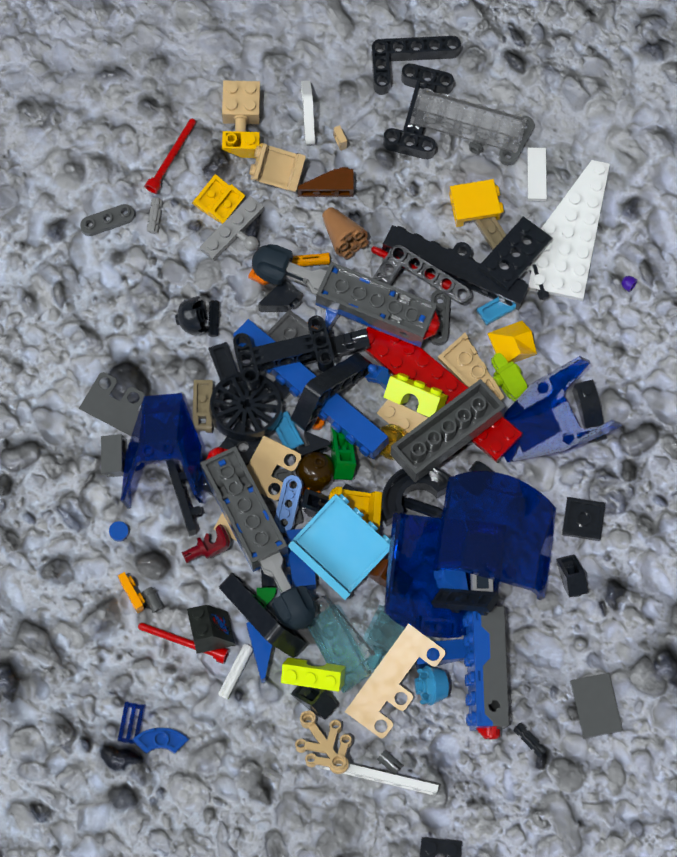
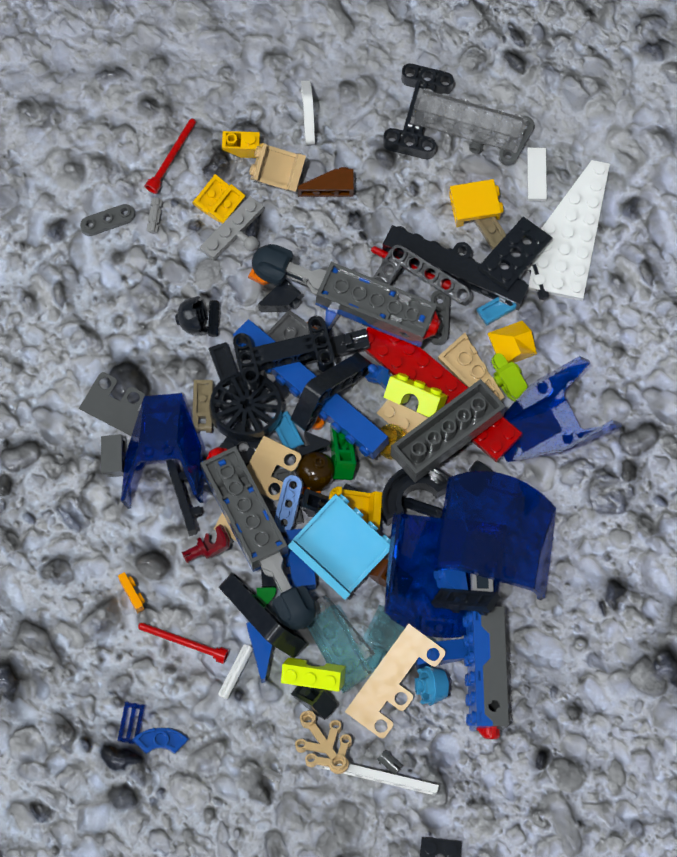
blue tile [109,521,129,542] -> none
dark grey pin [142,587,164,613] -> none
pearl dark grey slope [187,605,235,654] -> none
tan brick [222,80,260,132] -> none
light orange pin [292,252,330,267] -> none
medium nougat cone [322,207,369,259] -> none
tan tile [333,125,347,151] -> none
black beam [371,36,461,95] -> none
black axle [514,723,547,757] -> none
black slope [556,554,588,598] -> none
black tile [562,497,606,541] -> none
dark grey tile [570,673,623,739] -> none
black slope [572,379,607,444] -> none
dark purple hinge [622,276,638,292] -> none

